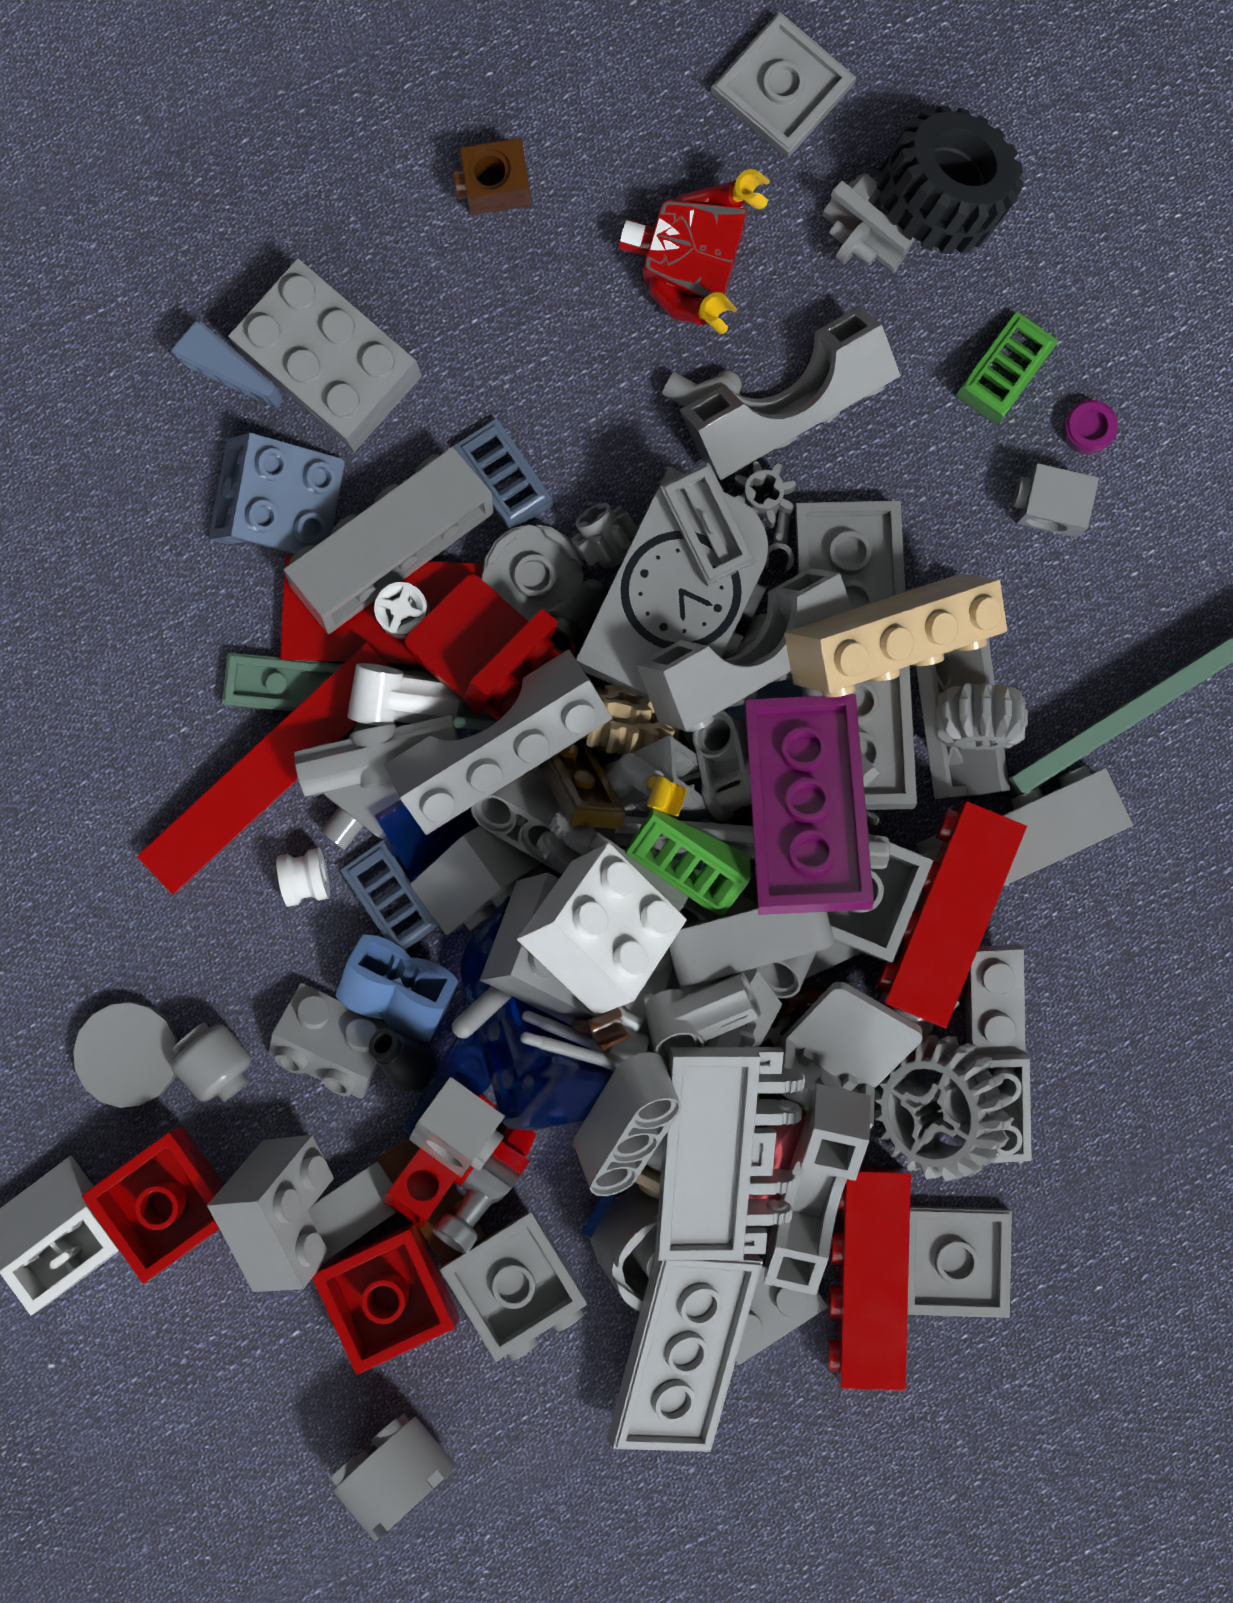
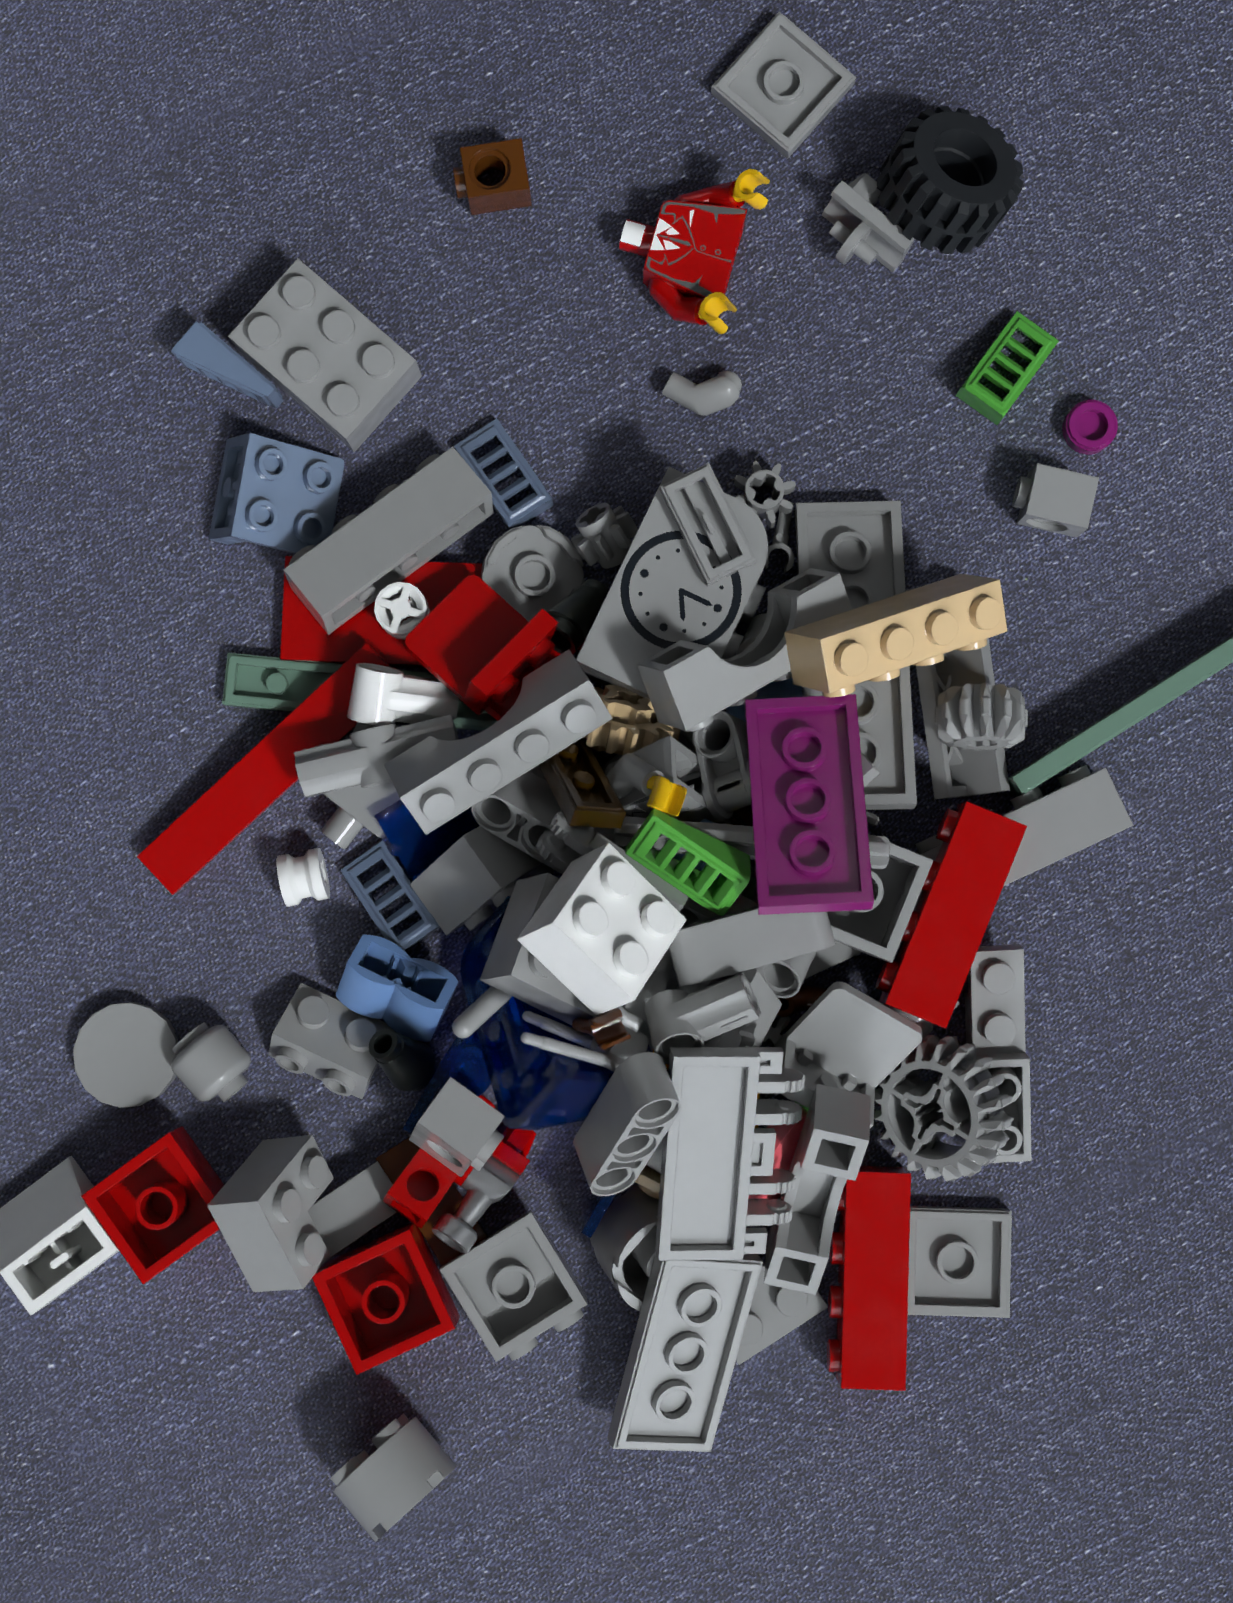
light grey arch [680,306,901,480] -> none

